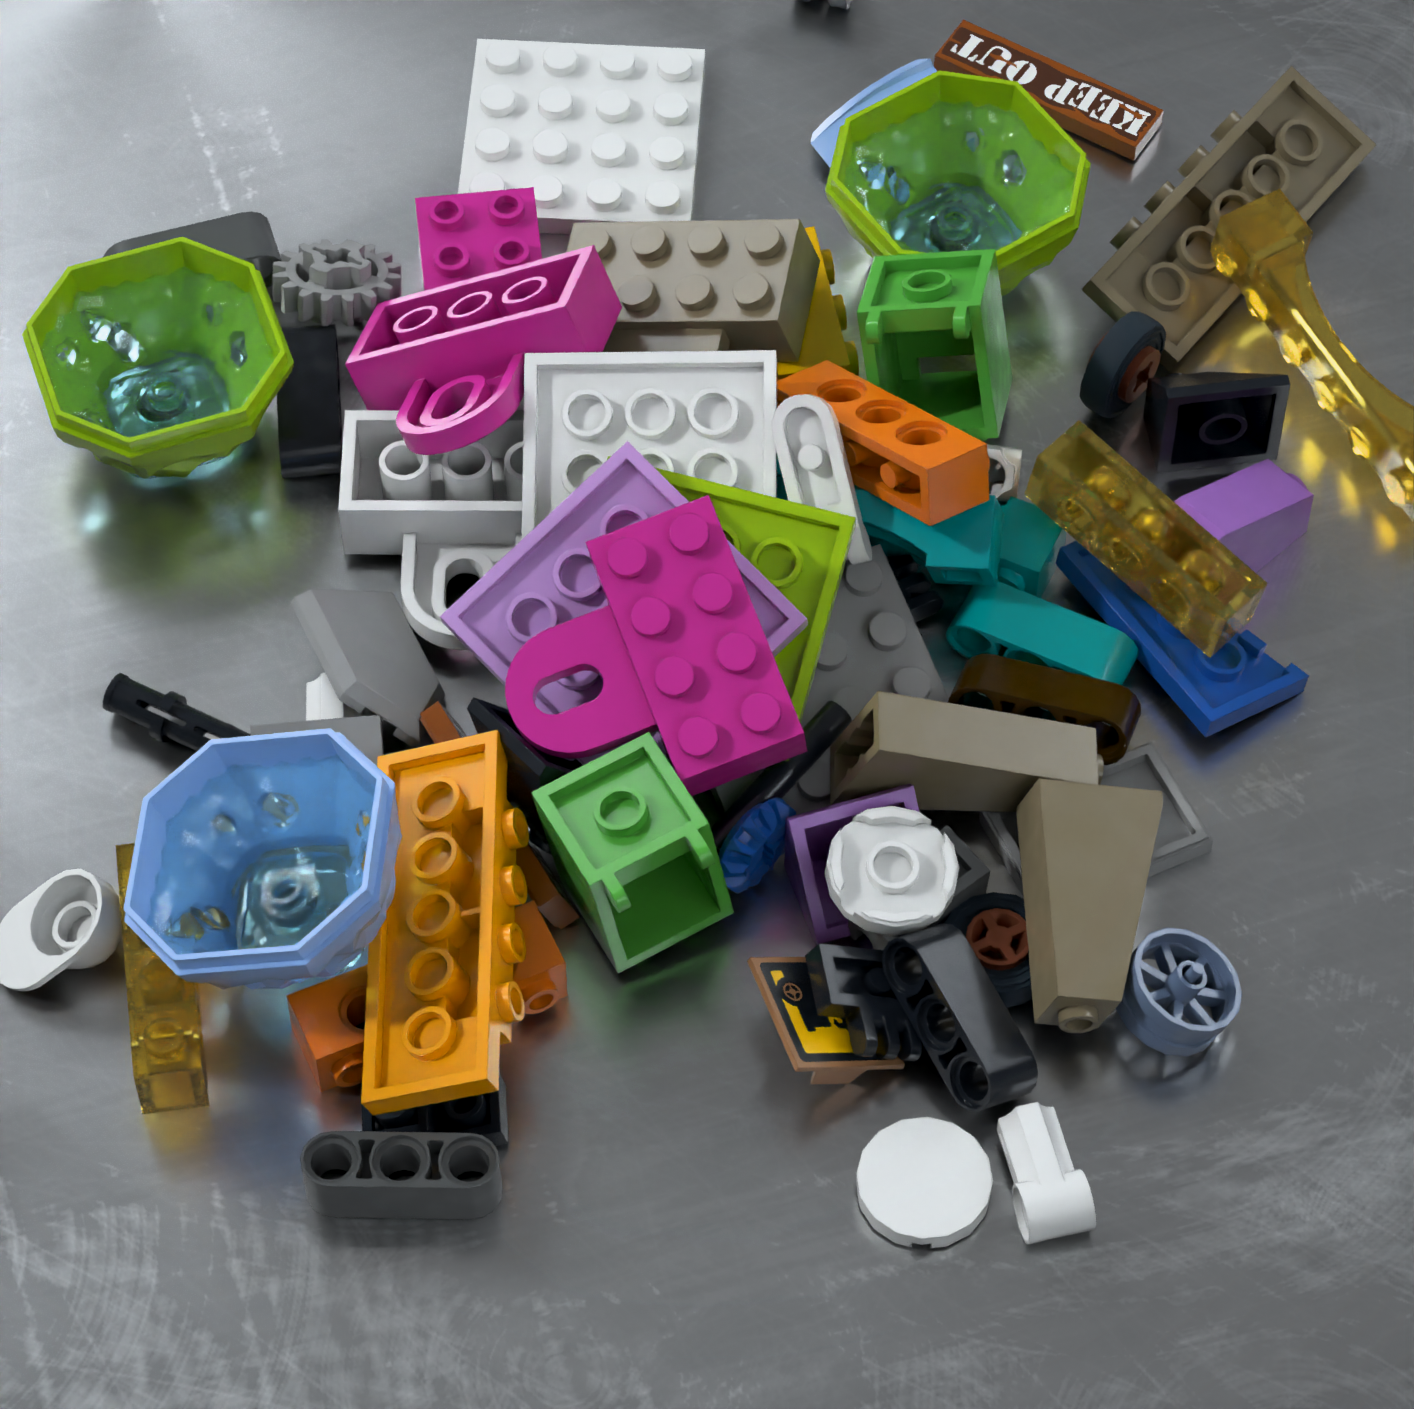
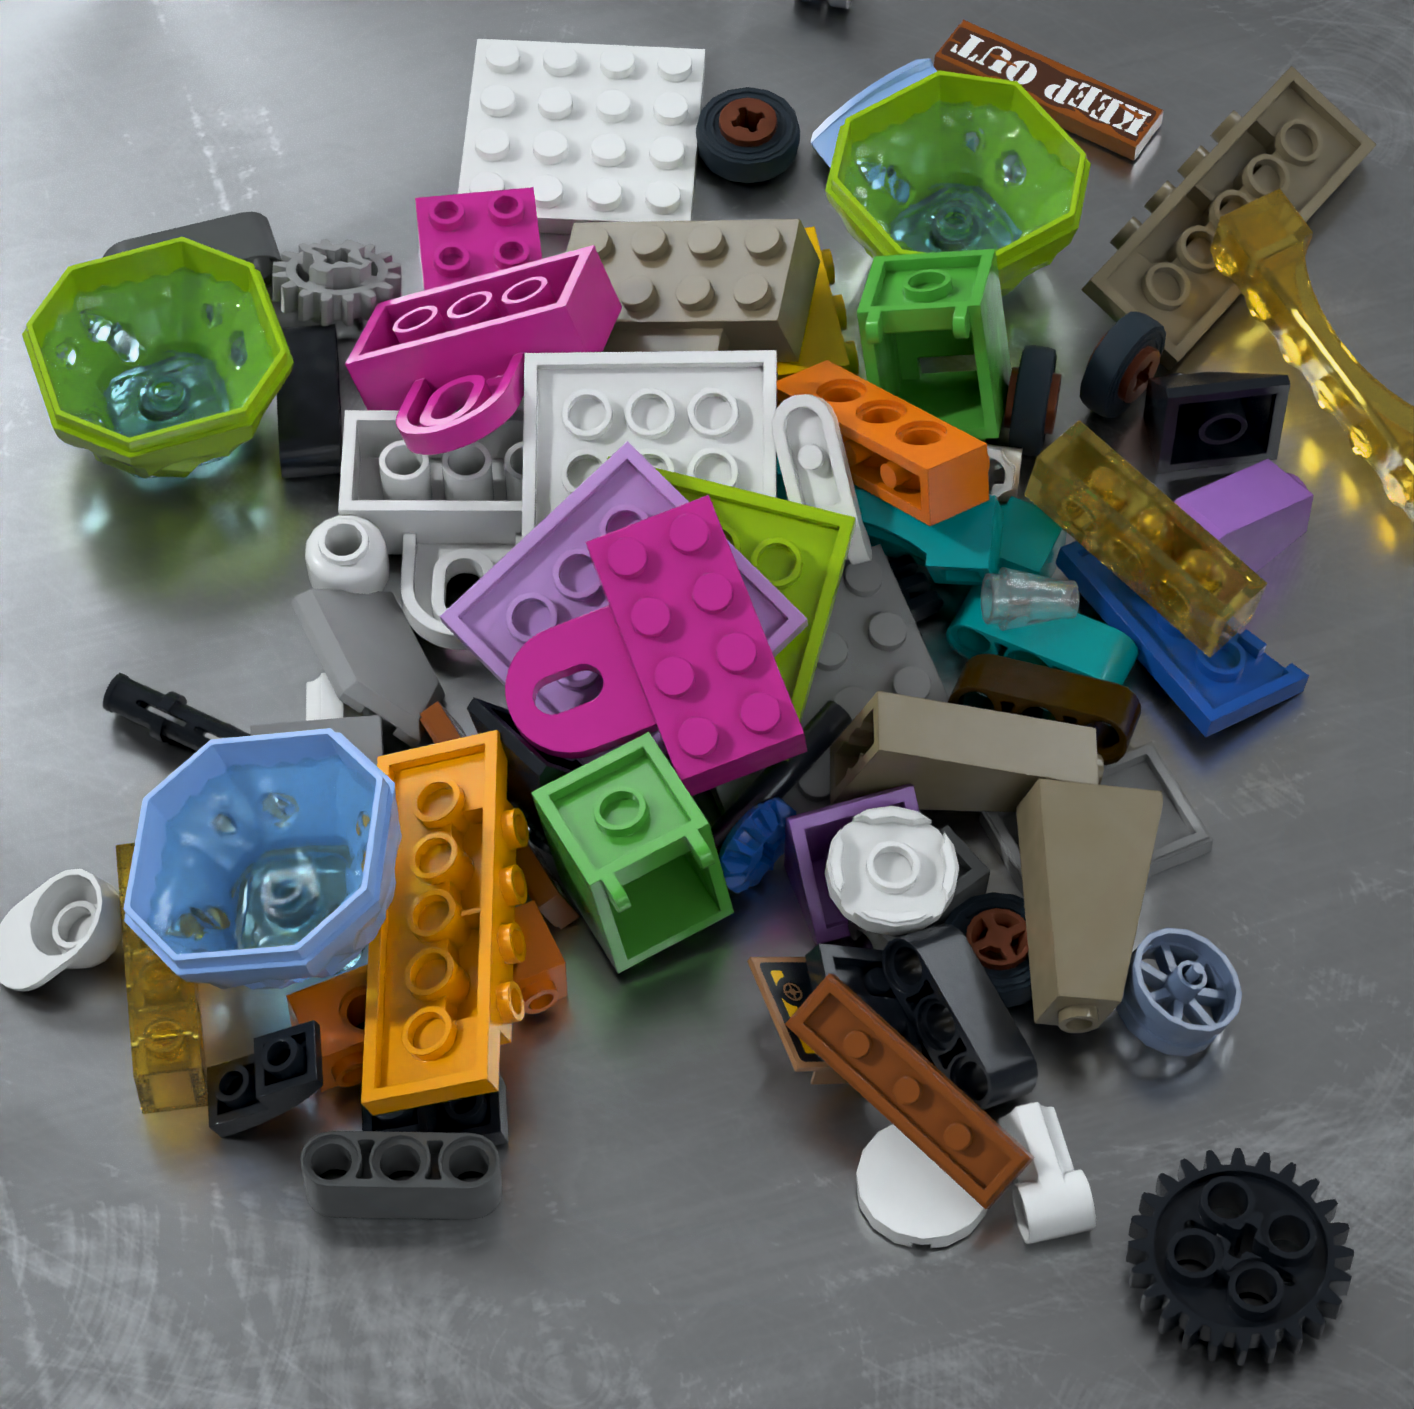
none -> black slope [207,1020,323,1138]
none -> white head [305,515,390,594]
none -> black wheel [696,87,800,183]
none -> dark orange tile [785,973,1035,1209]
none -> clear cone [981,567,1079,631]
none -> black wheel [1004,345,1061,456]
none -> black gear [1126,1148,1354,1366]

